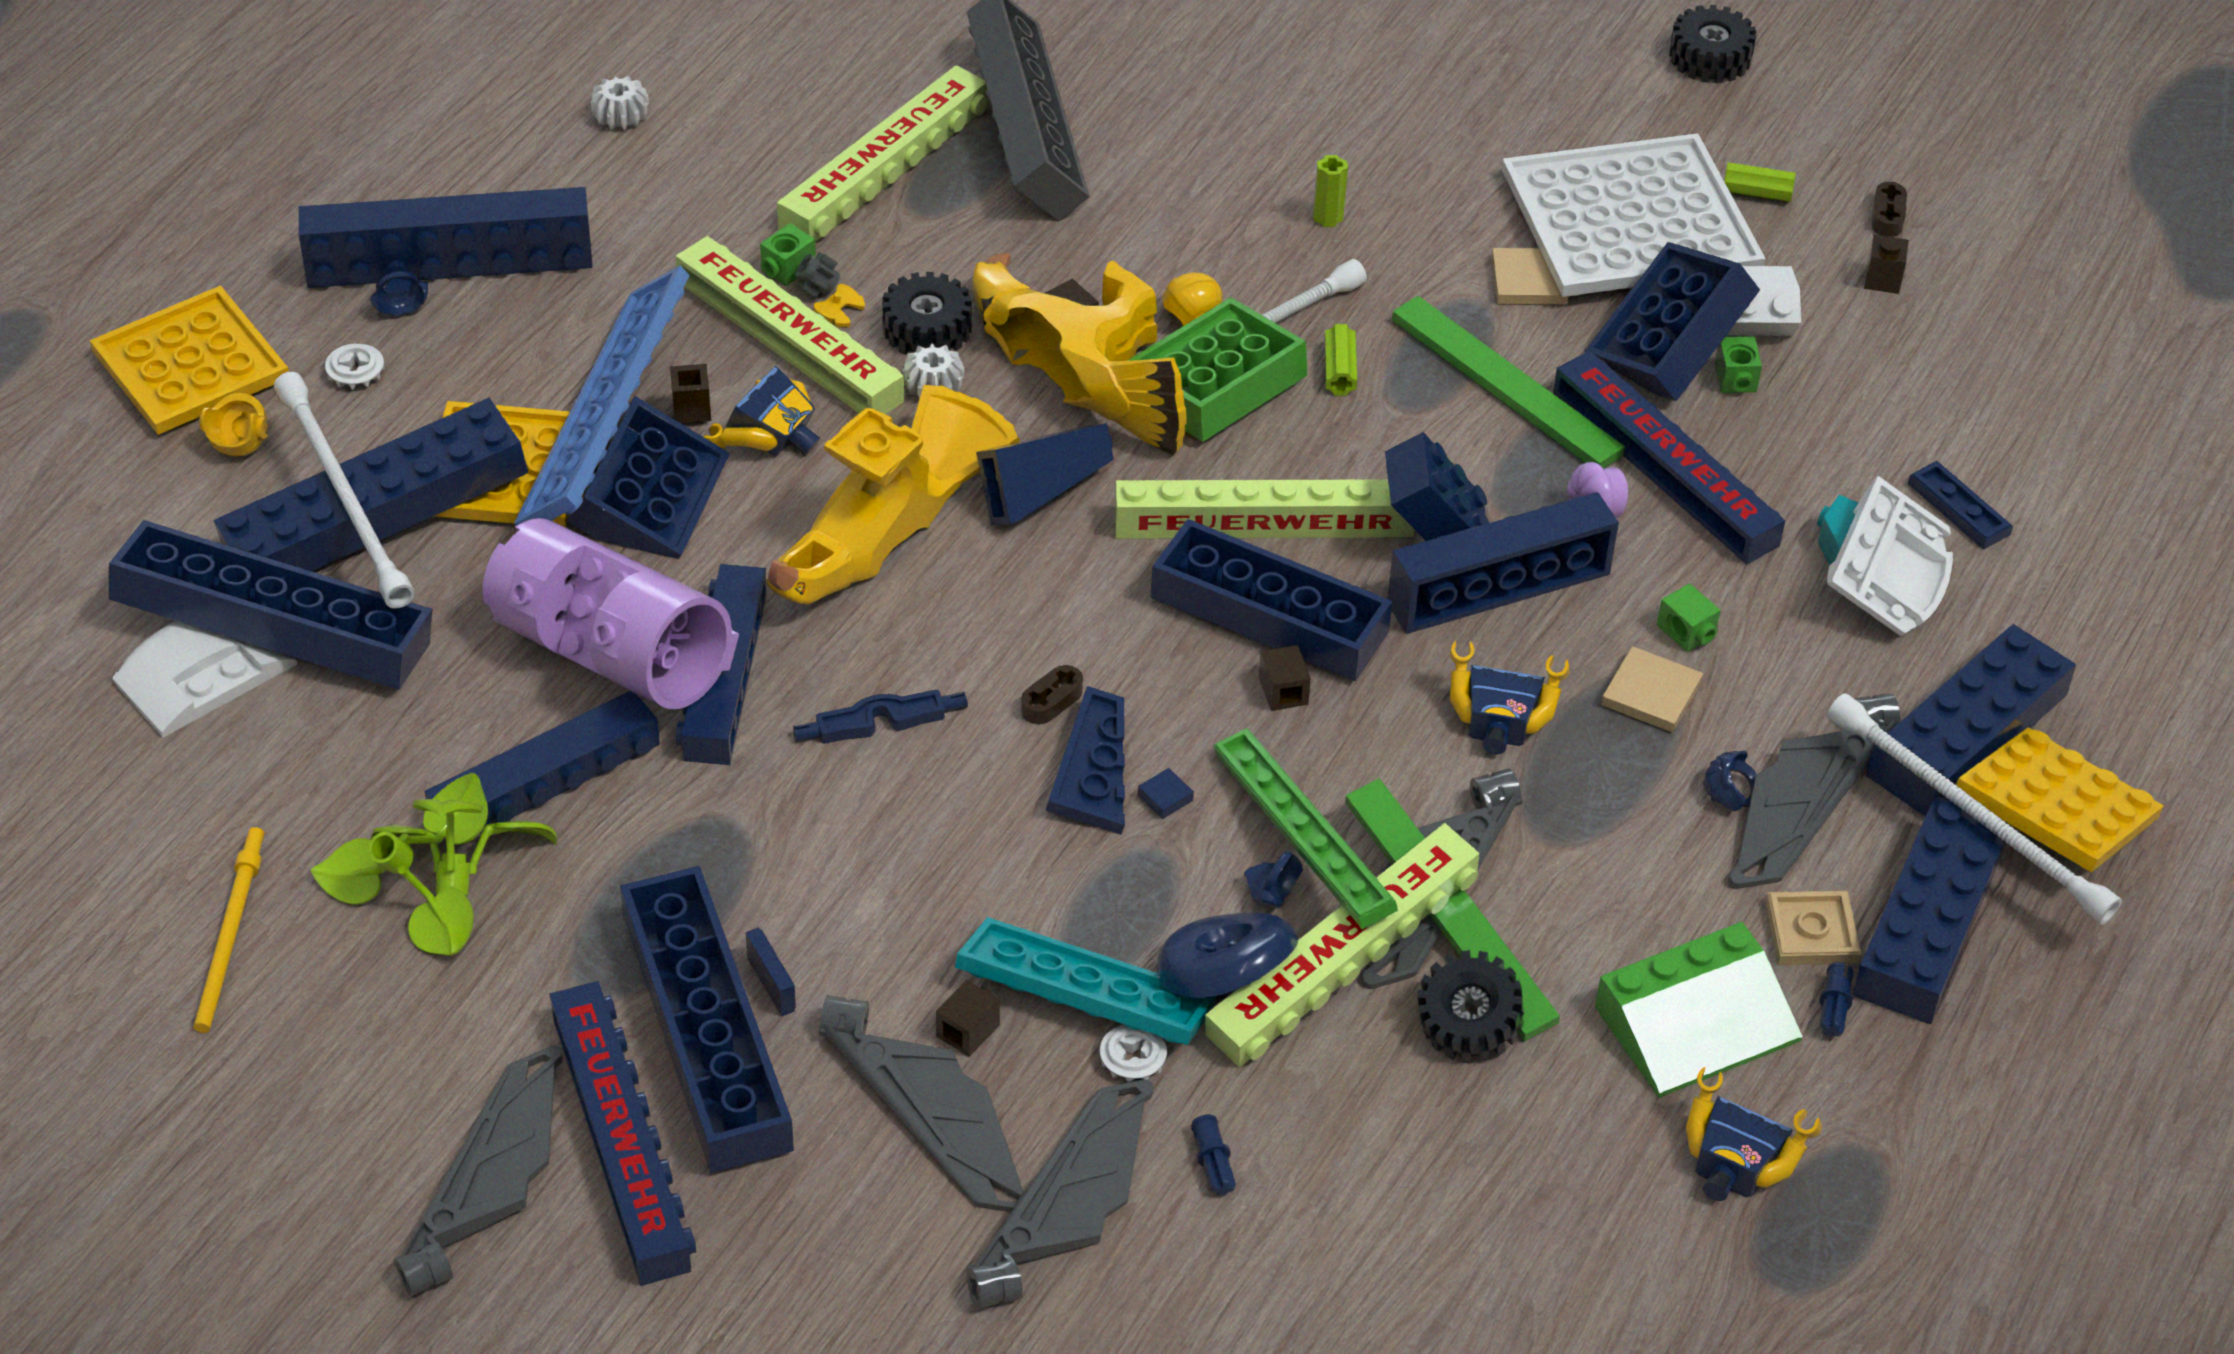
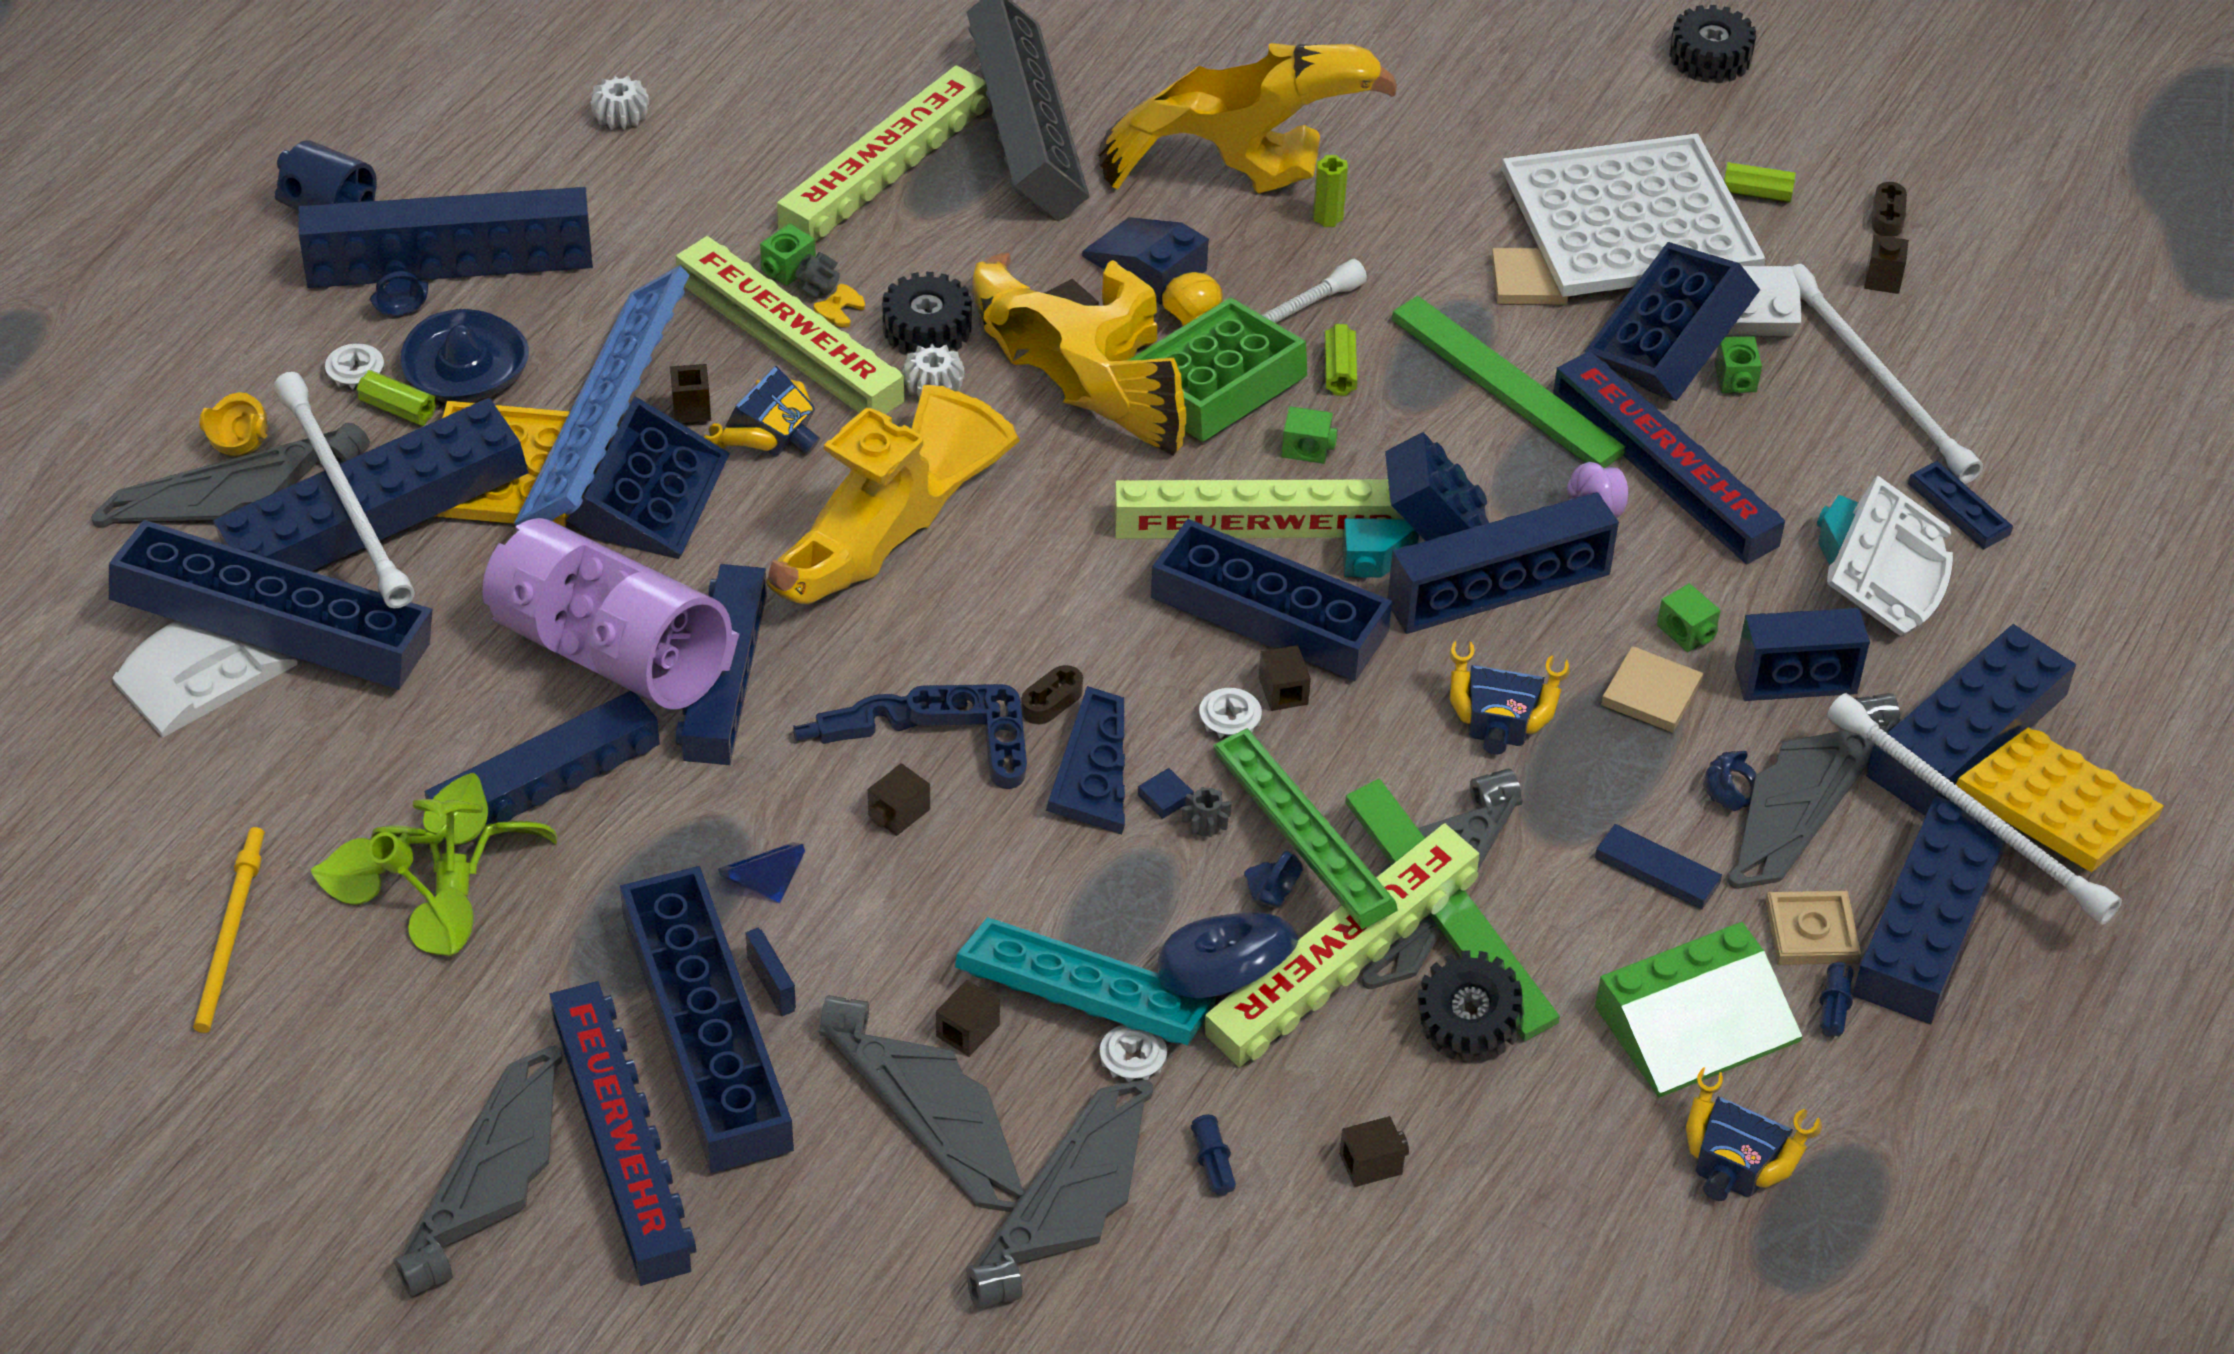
yellow plate [89,285,289,435] -> none
dark blue slope [976,423,1114,525] -> none
none -> dark grey wing [91,422,370,528]
none -> dark blue cylinder [275,140,377,211]
none -> lime axle [357,370,436,426]
none -> dark blue hat [401,309,529,403]
none -> clear blue slope [718,842,805,903]
none -> dark brown brick [867,763,930,836]
none -> dark blue beam [905,684,1027,789]
none -> dark blue slope [1082,217,1209,305]
none -> yellow animal [1098,43,1397,194]
none -> dark grey gear [1182,787,1232,837]
none -> white gear [1199,688,1262,739]
none -> bright green brick [1282,406,1338,464]
none -> dark brown brick [1339,1116,1409,1187]
none -> teal slope [1342,518,1419,578]
none -> dark blue tile [1595,824,1722,909]
none -> dark blue brick [1735,608,1870,701]
none -> white hose [1792,264,1983,484]

